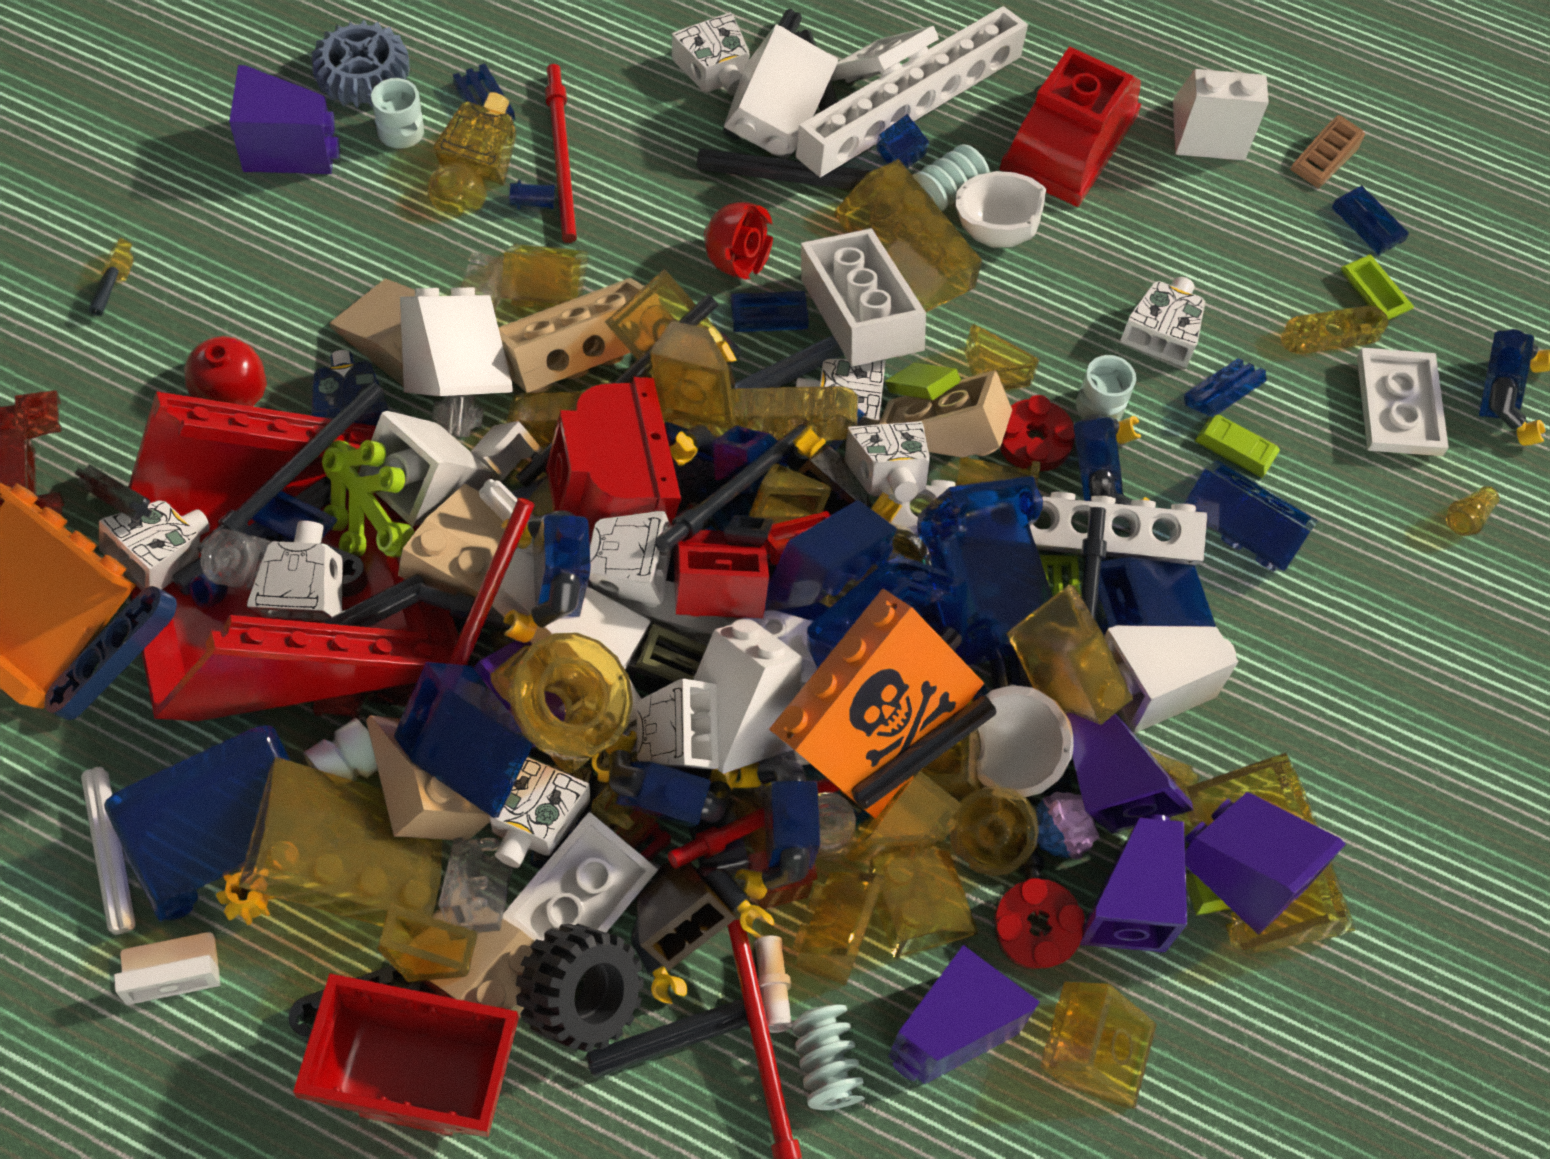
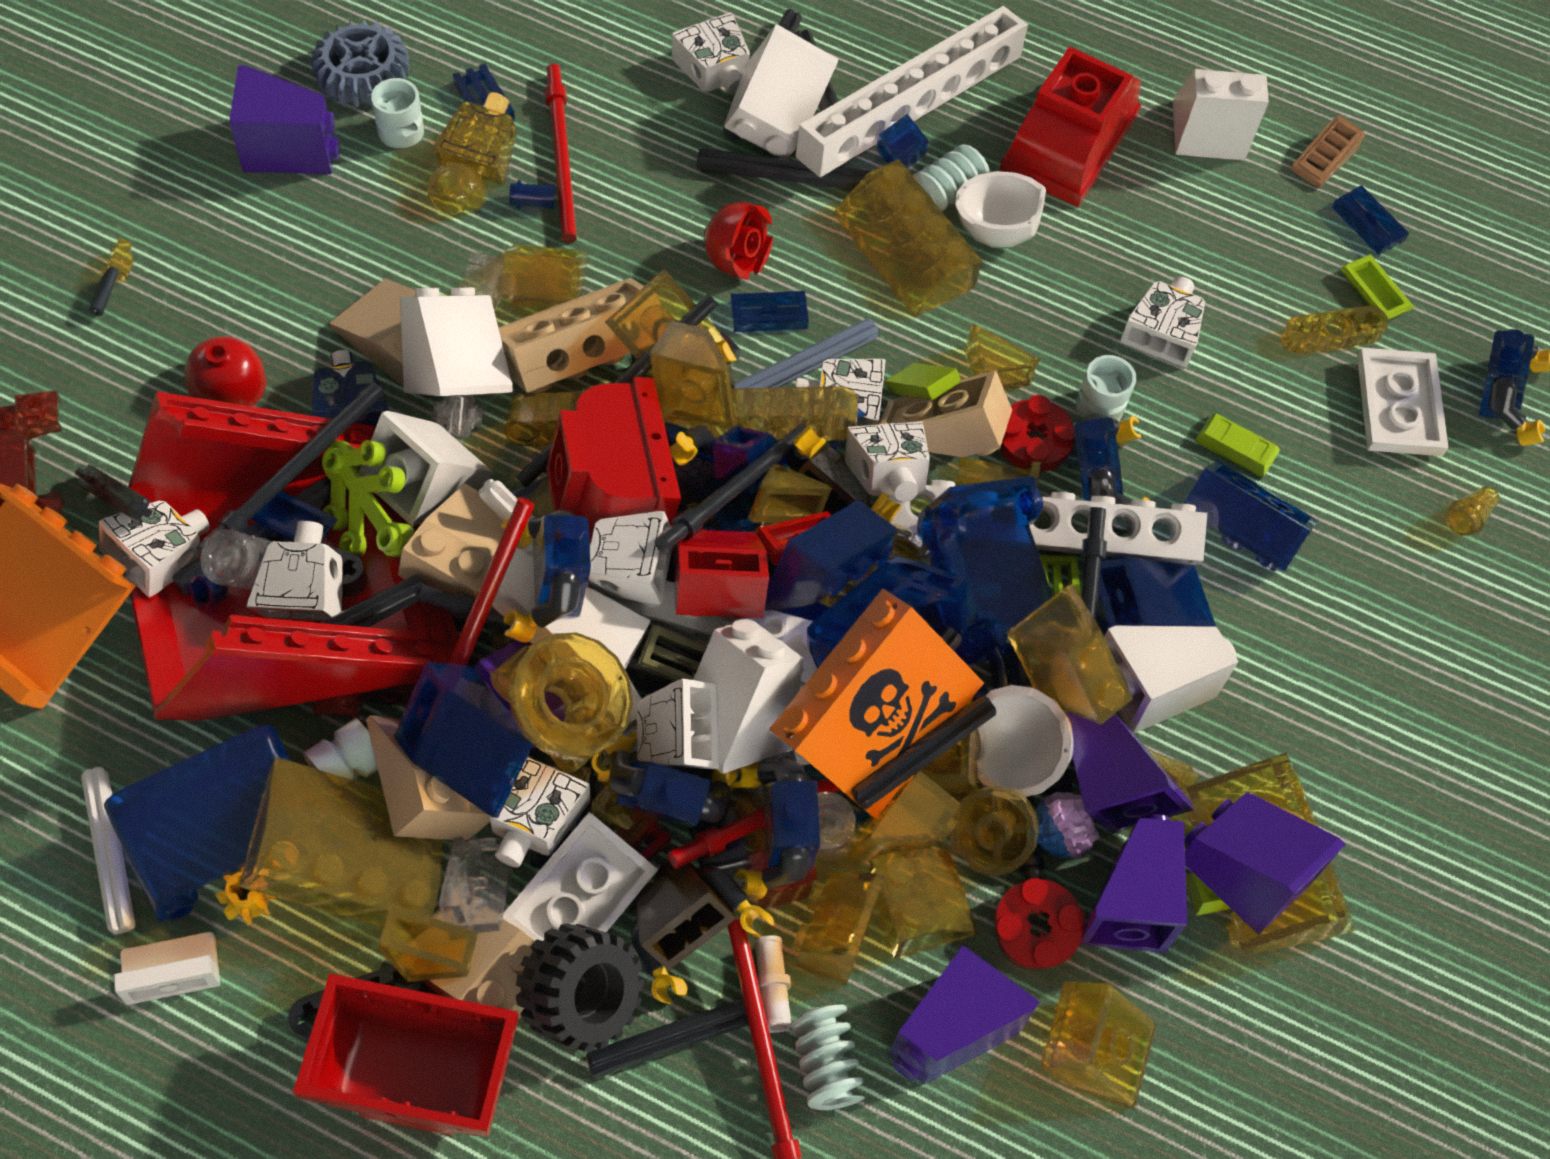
dark blue beam [44,586,177,721] -> none
white panel [470,421,542,481] -> none
black tile [724,515,774,547] -> none
white brick [801,228,926,367] -> none
white plate [830,26,939,83] -> none
clear blue tile [1184,358,1267,418] -> none

